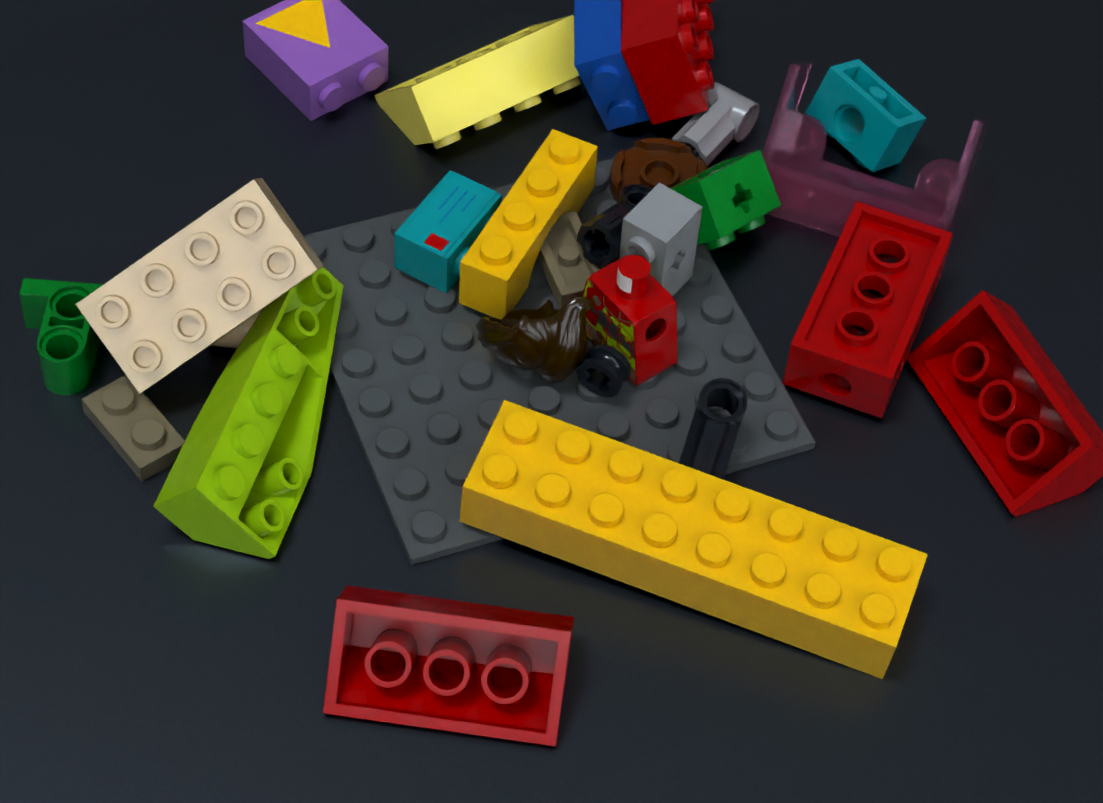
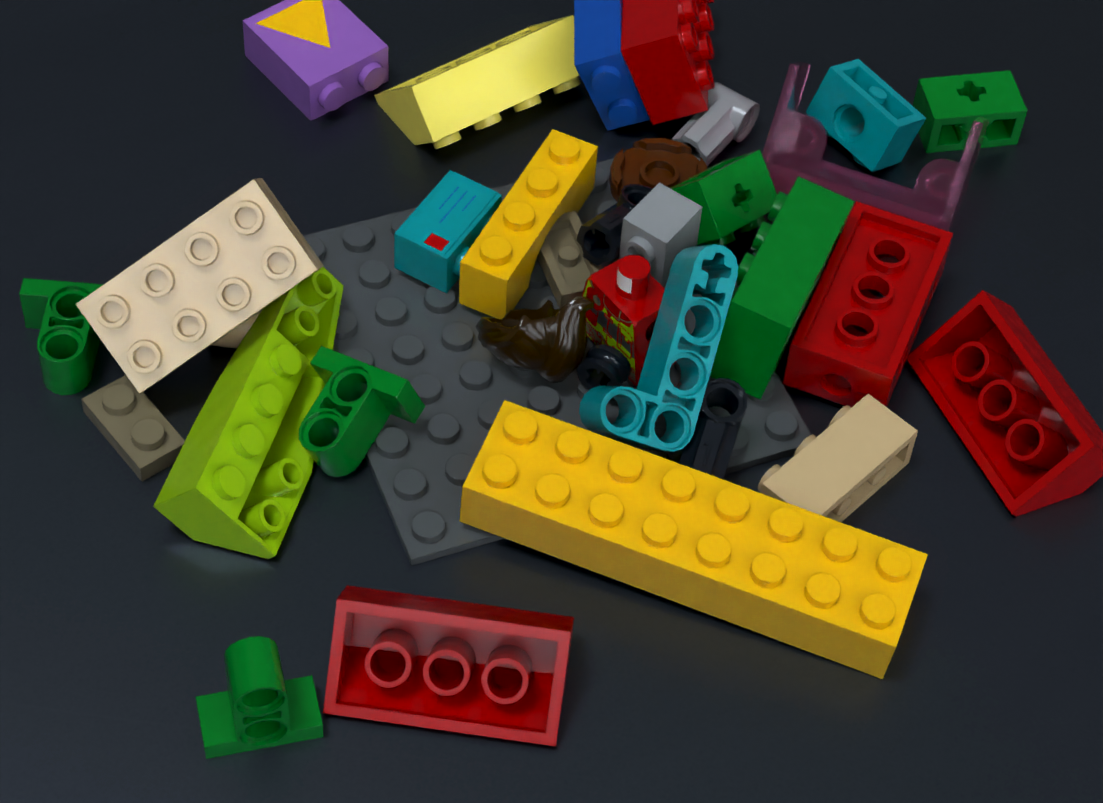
none -> green tile [195,636,324,759]
none -> green tile [299,346,425,477]
none -> teal beam [579,244,738,452]
none -> green brick [710,176,855,400]
none -> tan brick [758,394,918,522]
none -> green brick [912,70,1027,153]

